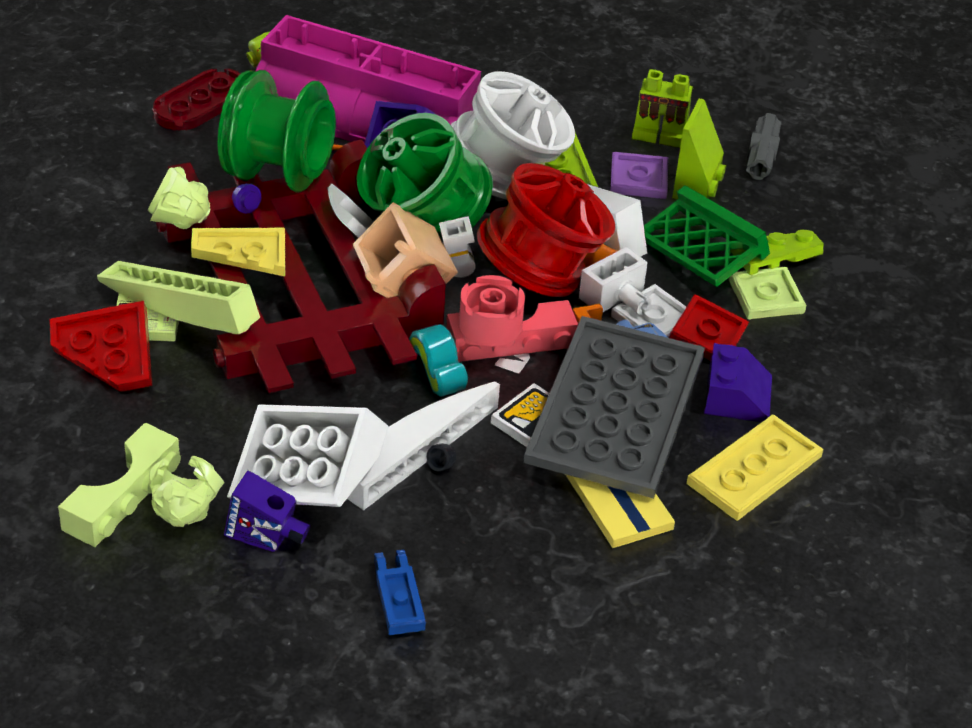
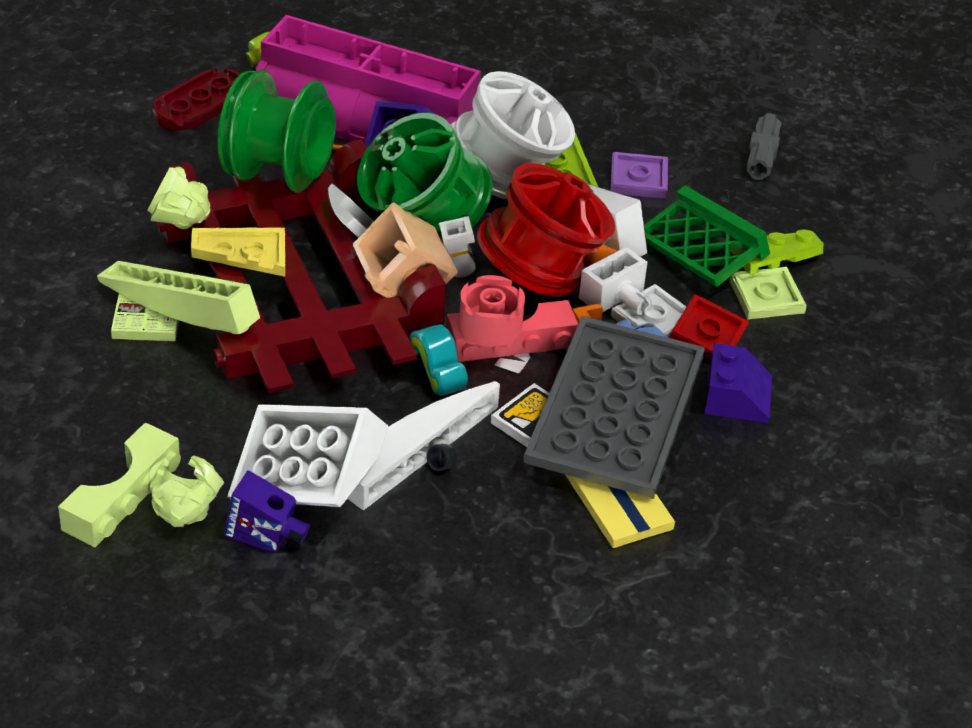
red plate [50,301,152,392] -> none
dark purple plate [232,183,261,214] -> none
blue hinge [374,550,426,635] -> none
lime hips [632,69,693,147] -> none
lime slope [672,98,726,199] -> none
light yellow tile [686,415,824,521] -> none

